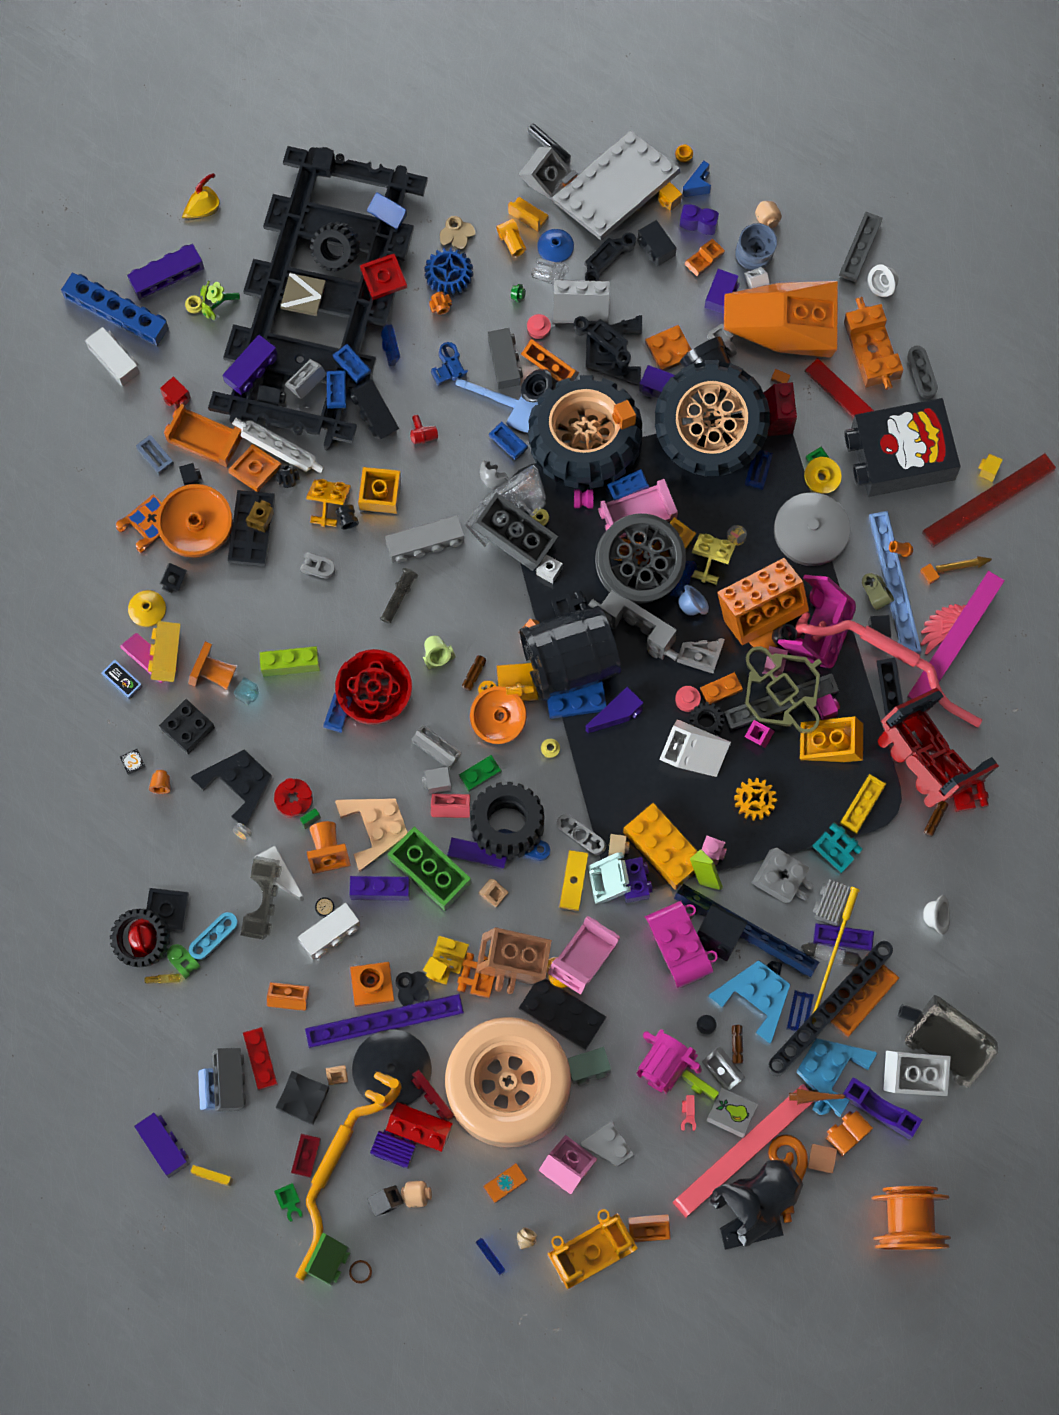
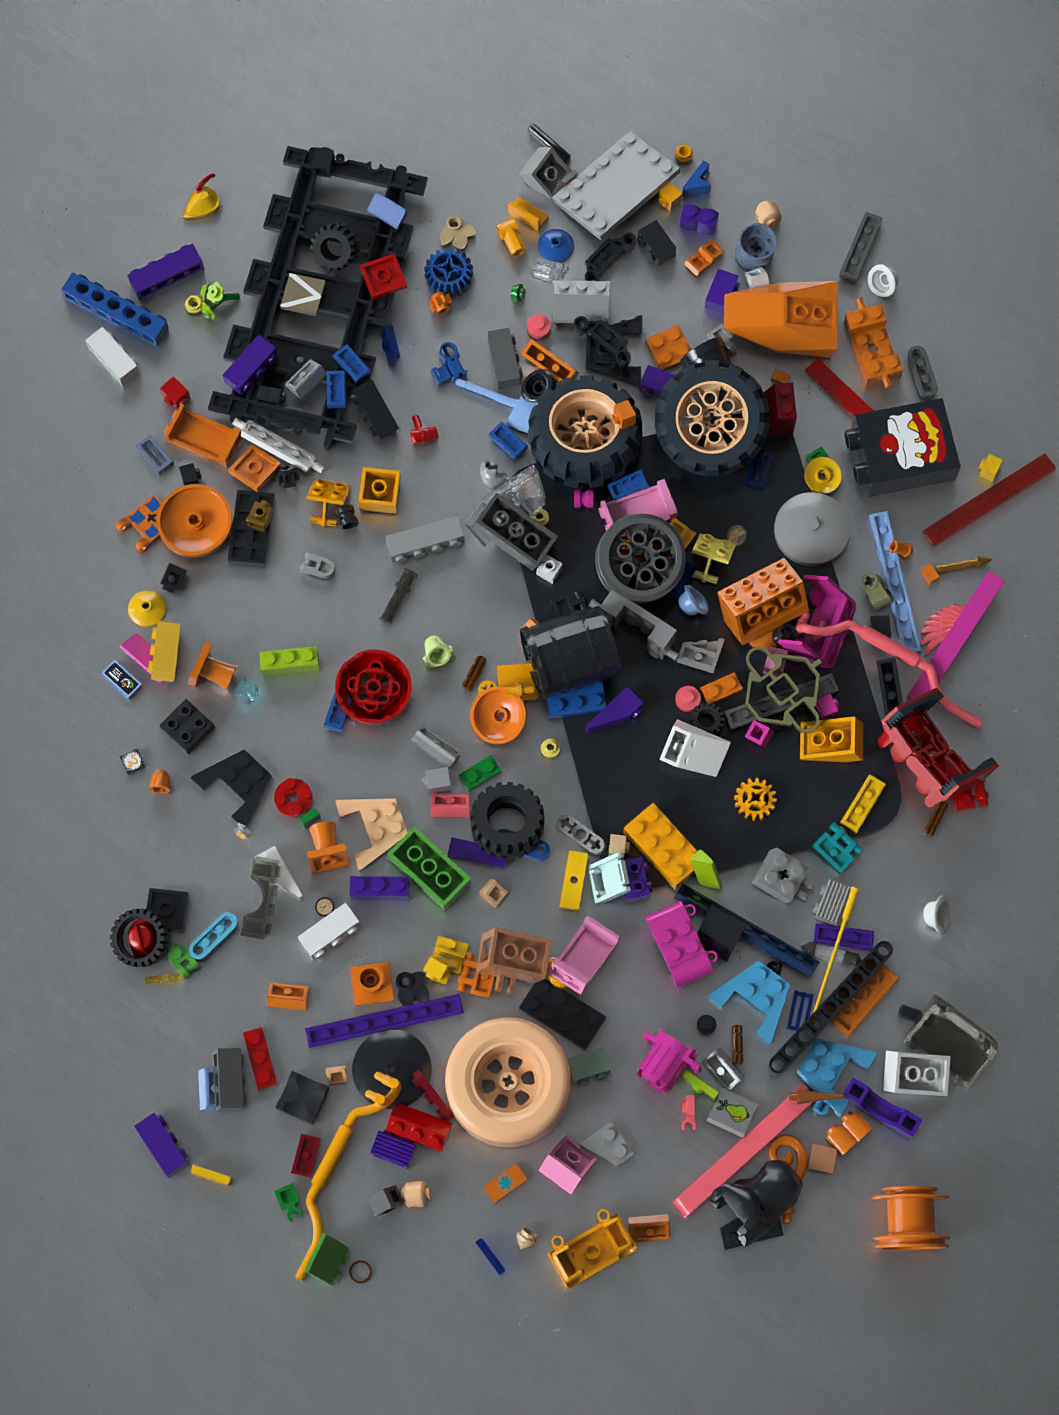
bright pink brick [701,836,727,865] -> none

